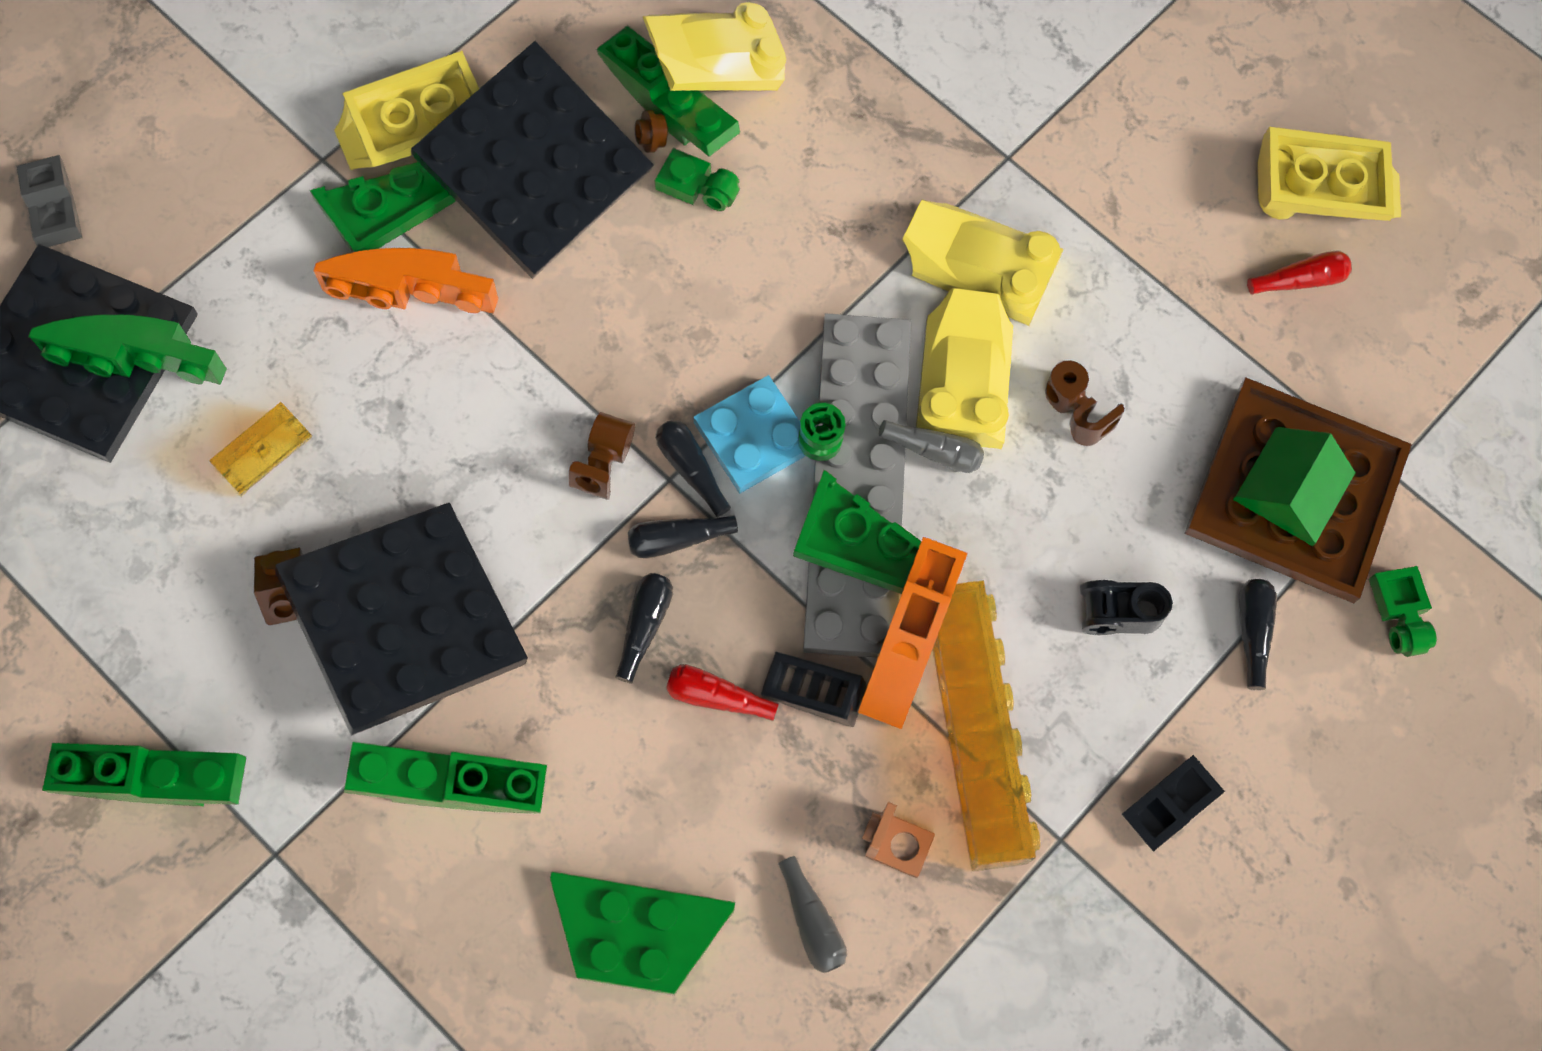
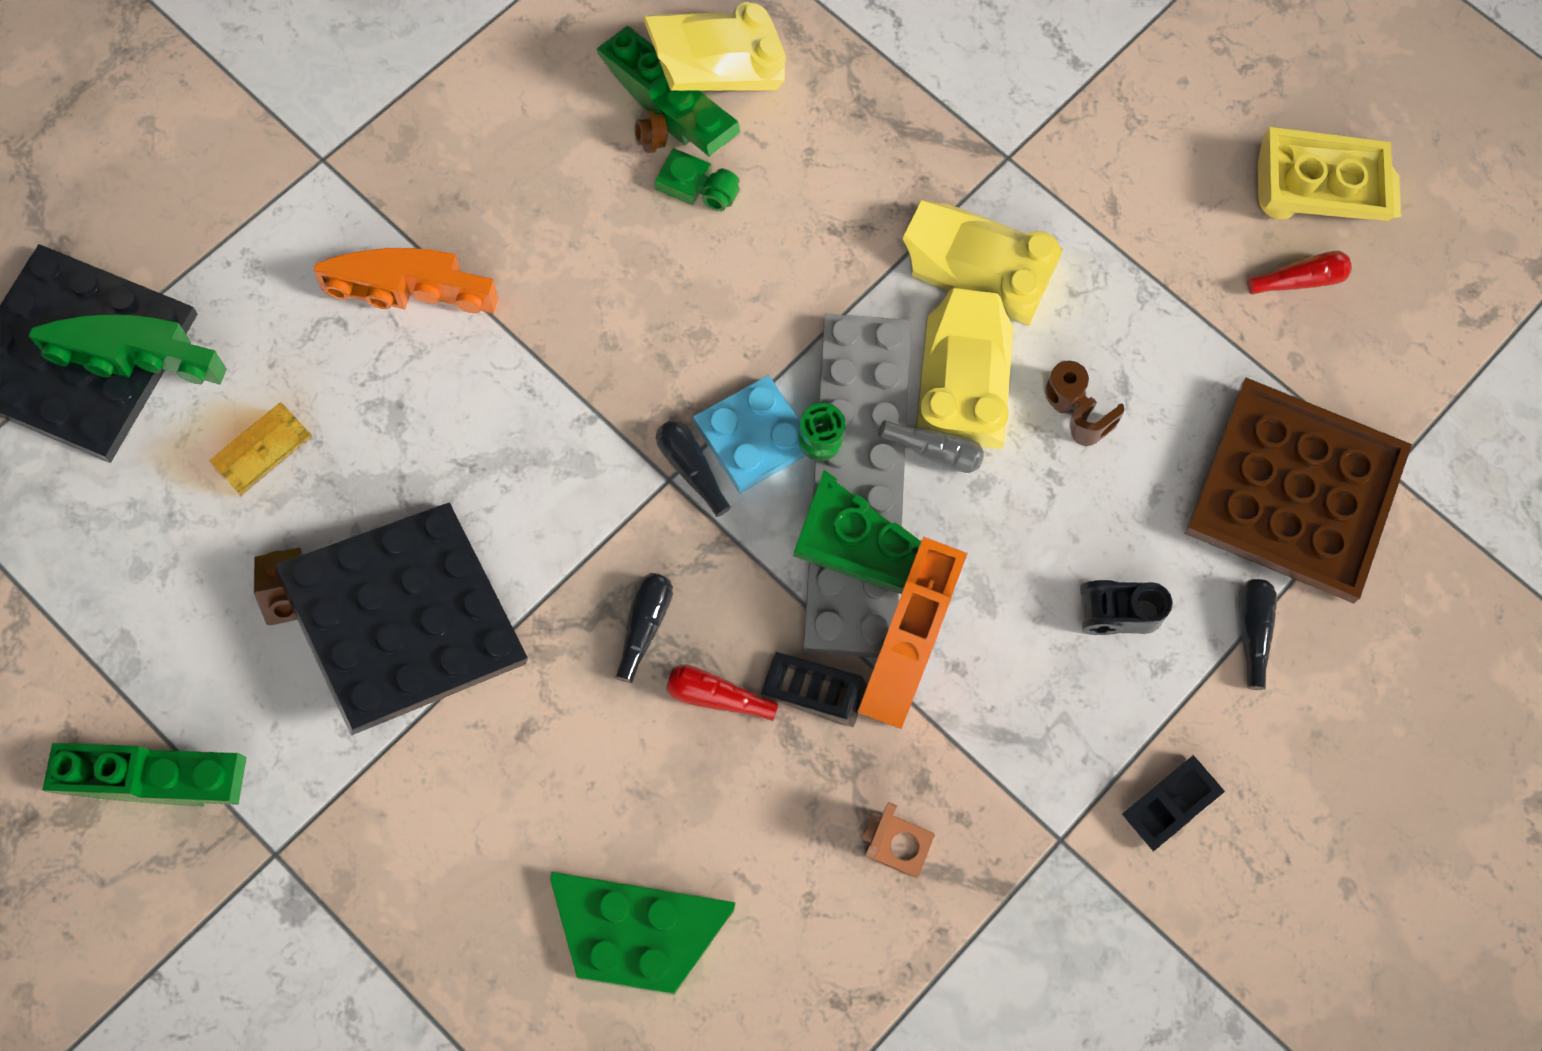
dark grey slope [17,155,82,247] -> none
green wing [310,162,456,253] -> none
light yellow slope [334,51,479,170] -> none
green slope [344,742,547,814] -> none
black plate [410,41,654,279] -> none
reddish brown leg [569,412,635,500] -> none
black piece [628,515,738,559] -> none
dark grey piece [778,856,847,973] -> none
clear yellow brick [932,580,1040,872] -> none
green slope [1233,427,1356,546] -> none
green plate [1368,566,1437,657] -> none

